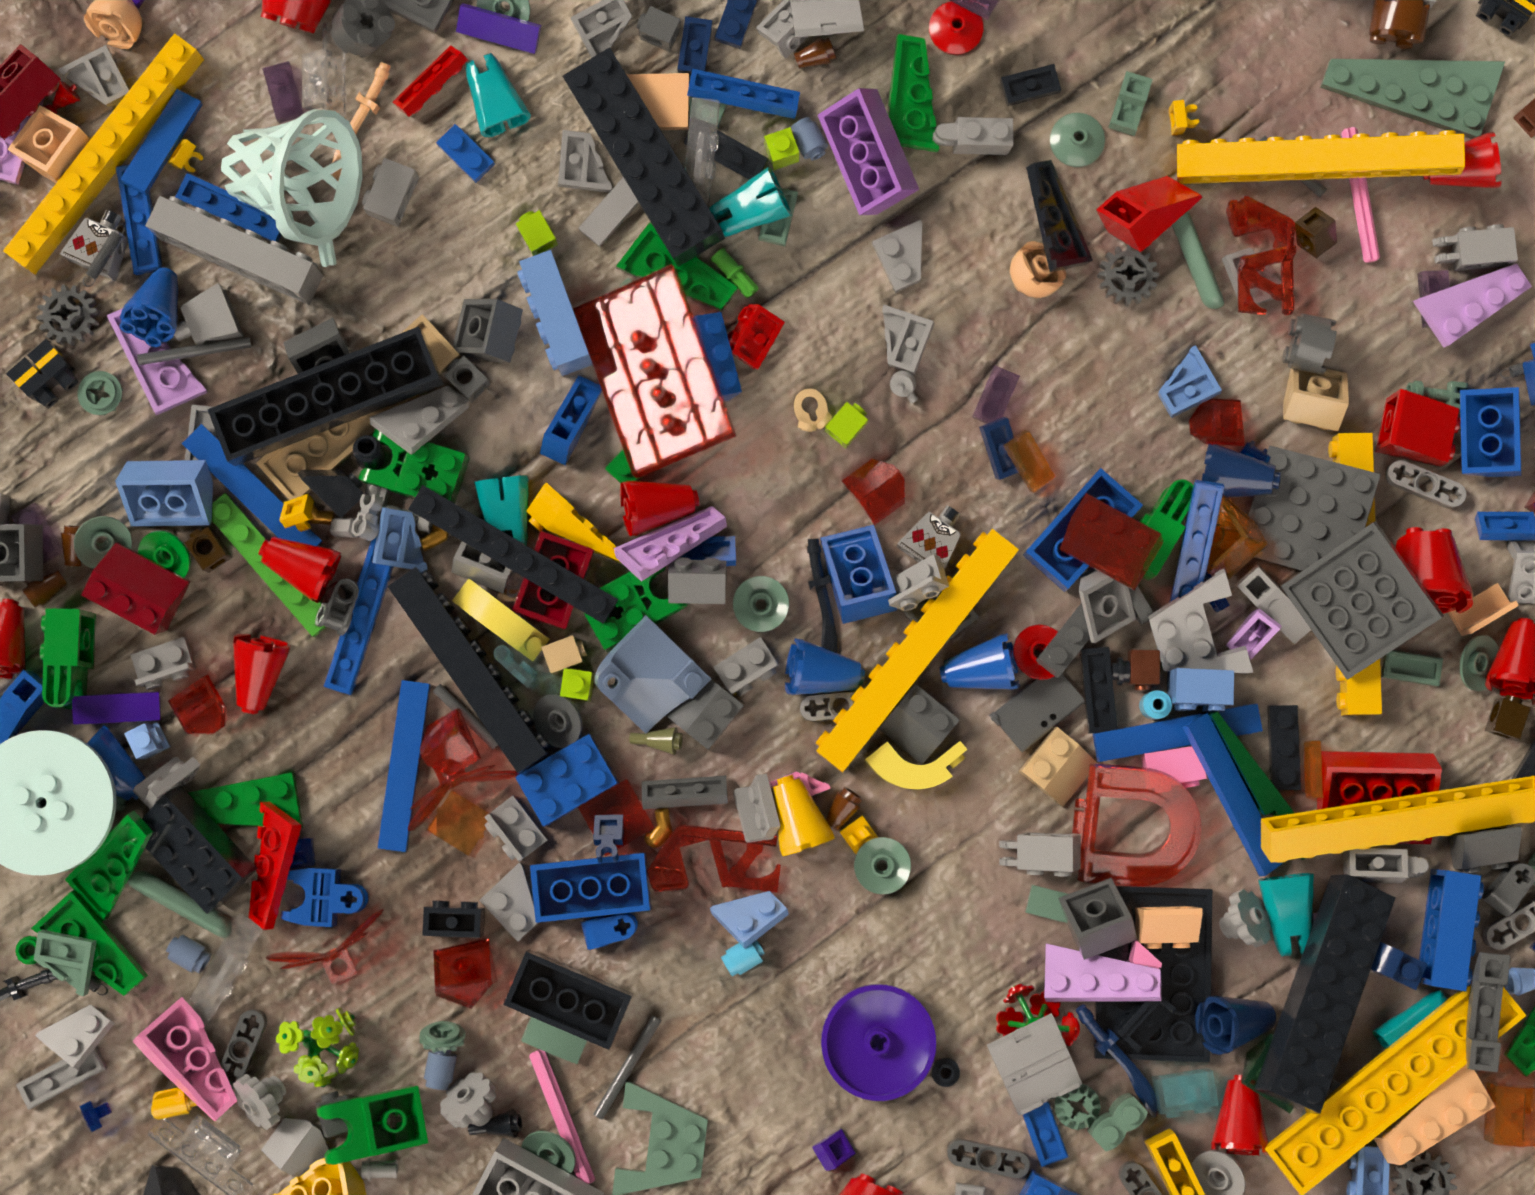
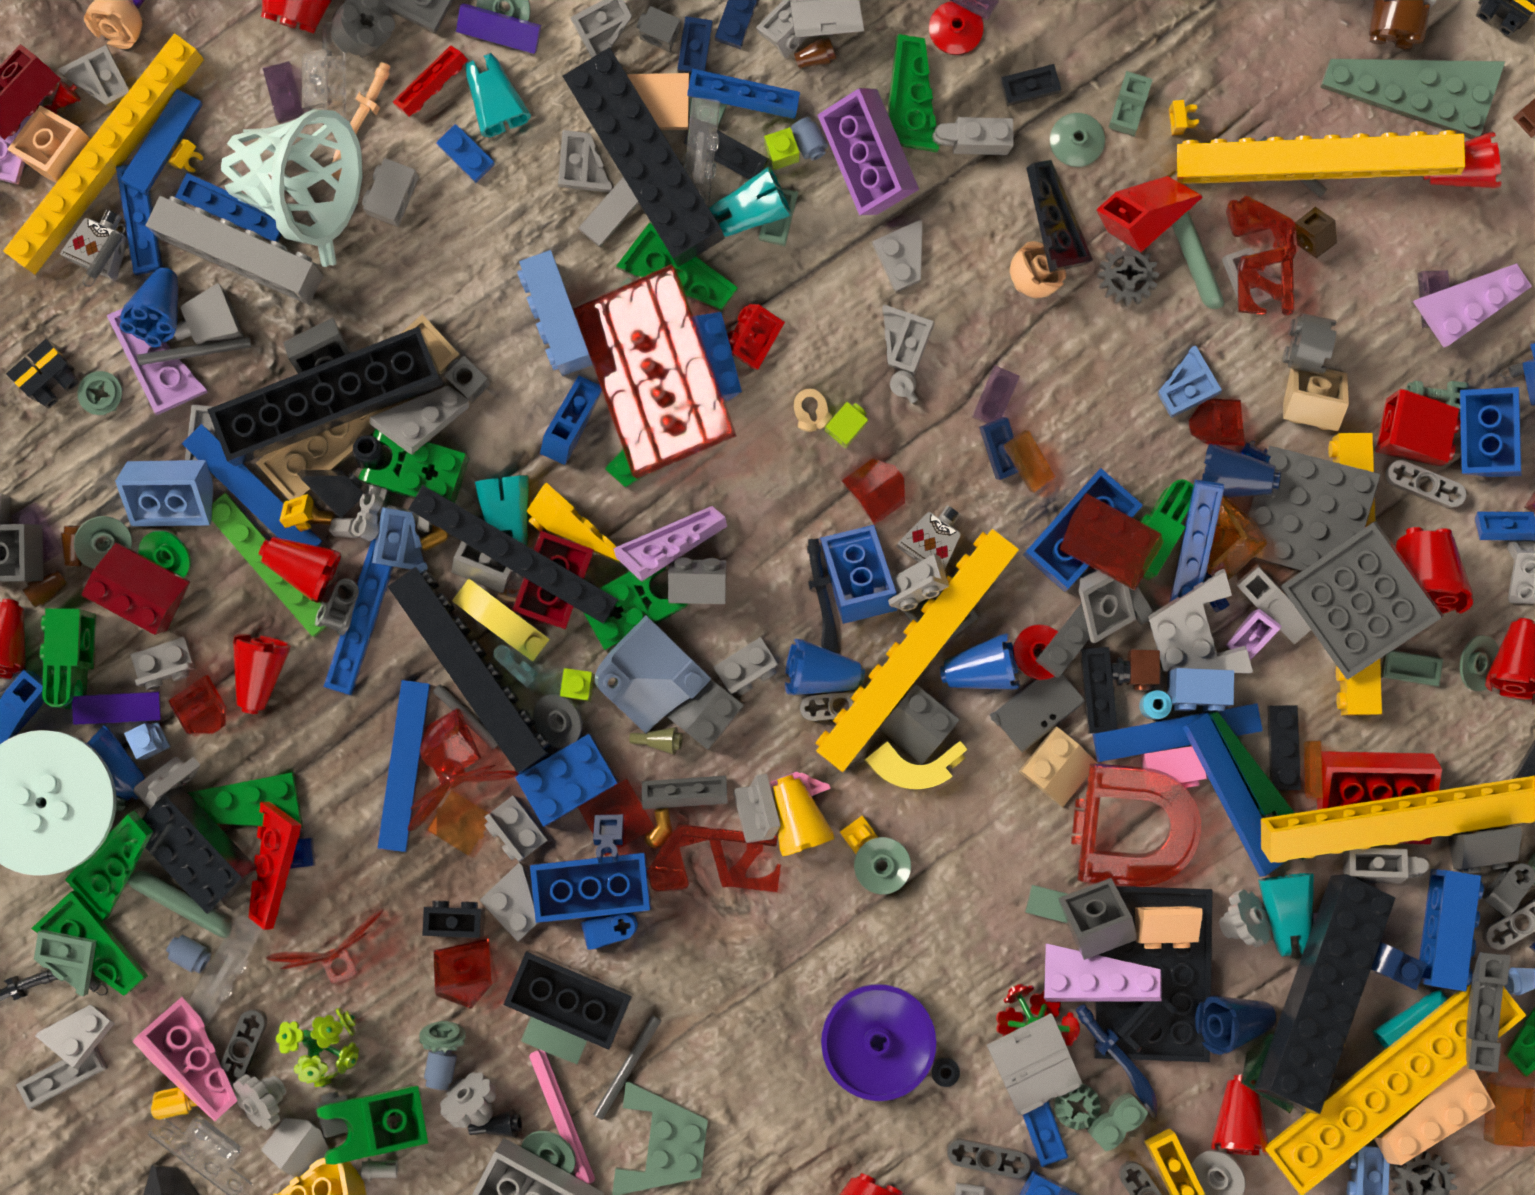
green plate [15,936,37,965] -> none
dark grey gear [36,284,100,346] -> none
clear blue tile [79,1101,112,1133] -> none
dark brown brick [184,527,232,573] -> none
blue piece [281,868,369,927] -> none
dark grey slope [453,299,523,363] -> none
lime brick [515,210,558,256] -> none
tan brick [541,635,587,675] -> none
red cone [620,481,699,536] -> none
blue plate [680,536,736,566] -> none
medium blue wing [710,891,789,949] -> none
bright green axle [711,248,758,298] -> none
medium azure brick [721,940,765,977] -> none
sand green dish [733,576,789,632] -> none
dark purple slope [812,1129,856,1171] -> none
reddish brown cone [826,787,863,831] -> none
light grey hinge [999,832,1081,877] -> none
bright pink slope [1129,941,1162,969] -> none
clear light blue brick [1152,1068,1219,1118] -> none
bright pink axle [1341,127,1380,263] -> none
light grey hinge [1432,224,1518,271] -> none
light nougat panel [1448,583,1519,636] -> none
dark brown brick [1485,695,1531,740] -> none

